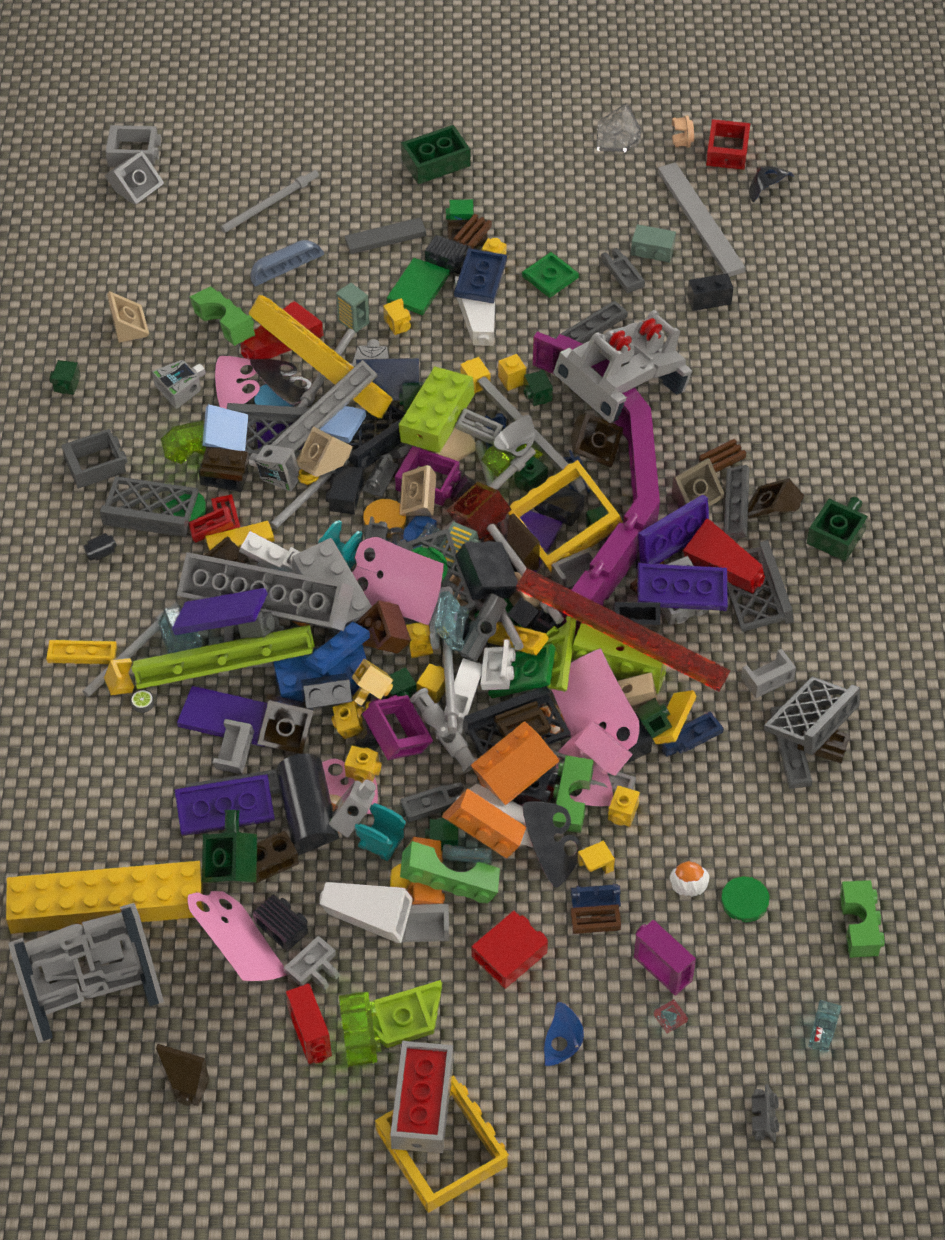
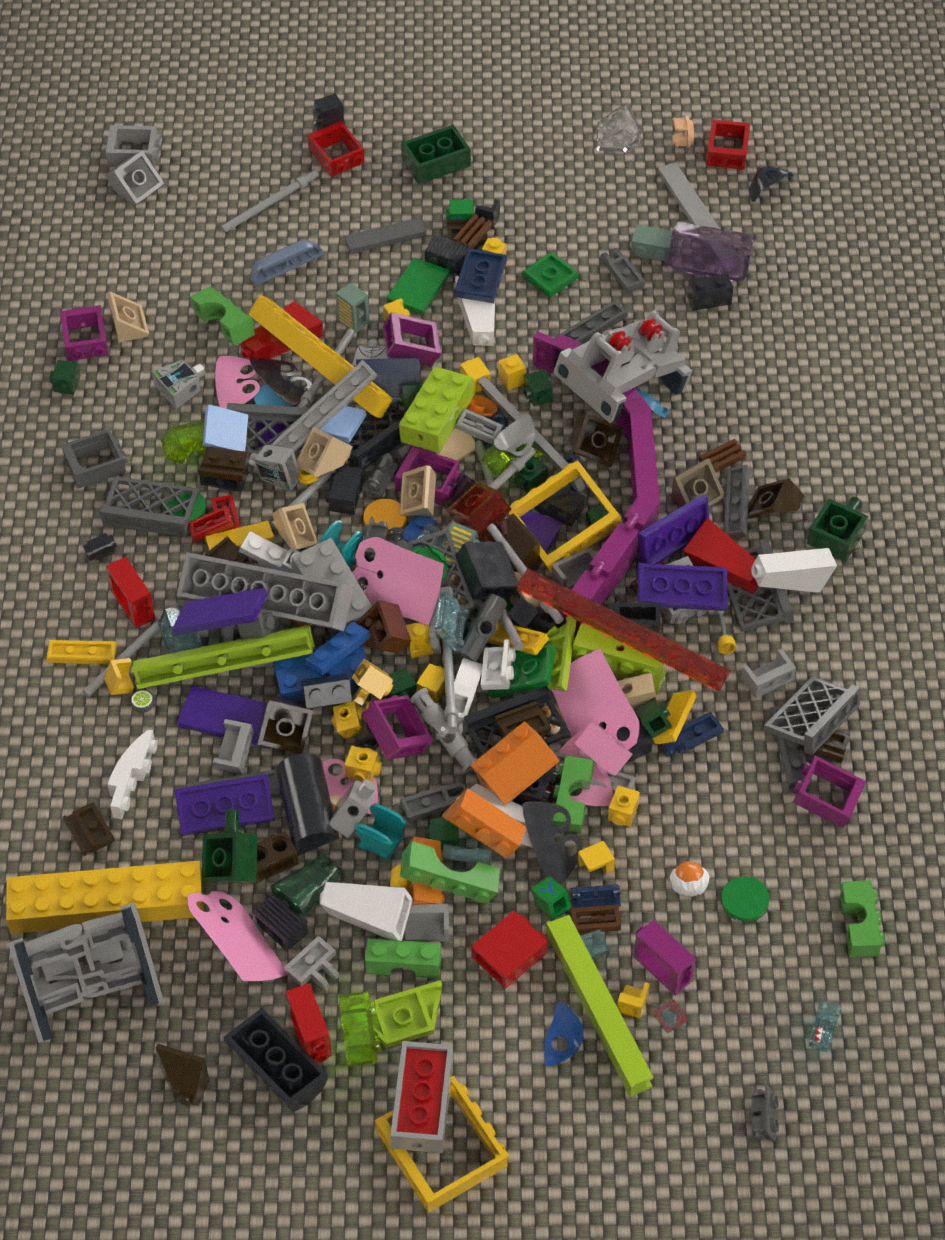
none -> magenta window [60,305,109,361]
none -> dark brown plate [63,802,115,856]
none -> red window [106,557,155,629]
none -> white slope [107,730,158,819]
none -> black brick [224,1008,328,1111]
none -> clear green piece [270,854,343,917]
none -> tan slope [272,503,318,551]
none -> red window [307,121,365,177]
none -> black brick [313,93,345,136]
none -> bright green arch [365,939,442,979]
none -> magenta window [383,312,442,366]
none -> orange dish [466,394,498,416]
none -> black panel [475,199,500,229]
none -> green brick [531,876,571,920]
none -> lime tile [546,915,654,1098]
none -> clear light blue tile [580,929,610,960]
none -> yellow panel [617,982,650,1019]
none -> dark azure tile [635,387,669,418]
none -> clear purple windscreen [668,222,757,282]
none -> yellow hinge [715,611,736,654]
none -> white slope [751,548,837,592]
none -> magenta window [792,756,866,828]

